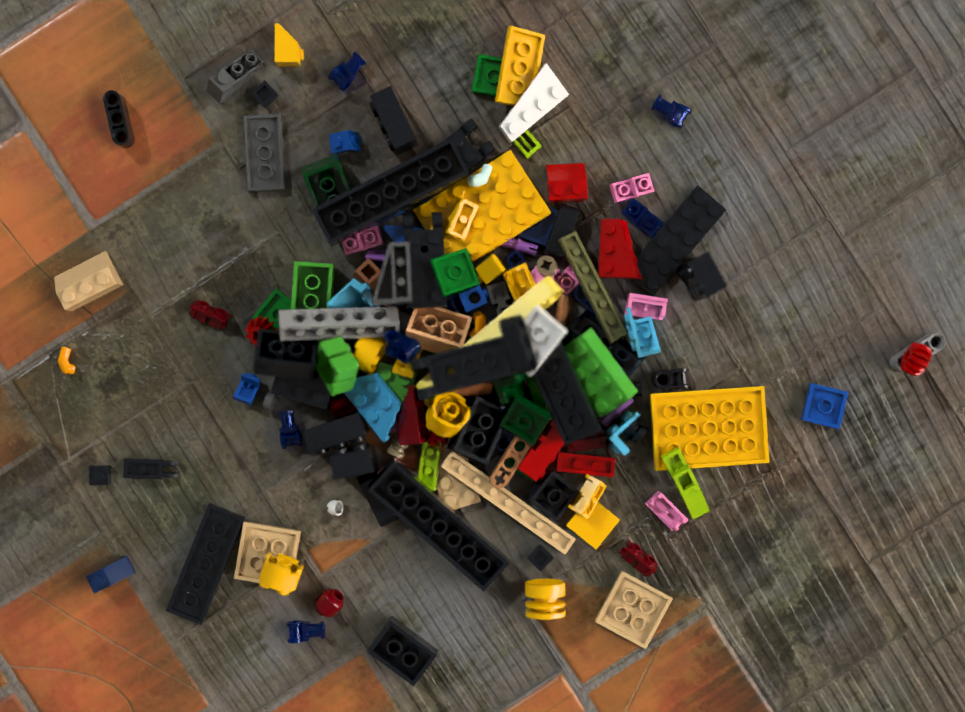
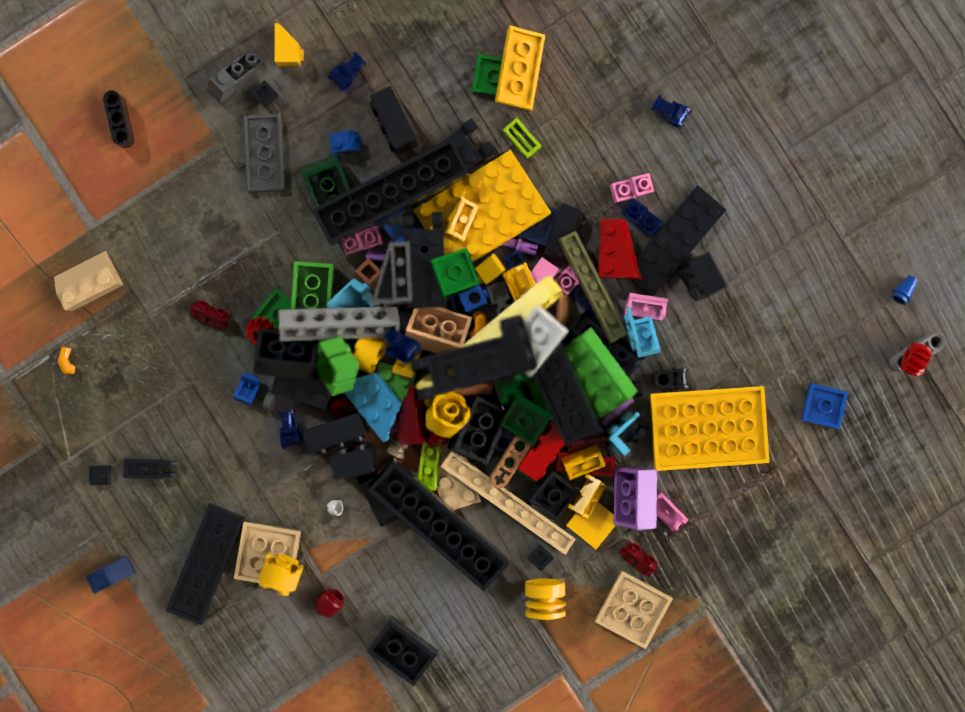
clear blue connector [286,620,325,643] -> none
light aqua arm [467,164,493,187] -> none
white wing [499,63,569,142] -> none
dark tan wheel [537,256,557,277] -> none
red slope [546,163,588,203] -> none
lime slope [661,447,710,520] -> none
none -> yellow slope [562,445,605,480]
none -> medium lavender brick [614,466,658,530]
none -> blue cone [892,275,918,305]

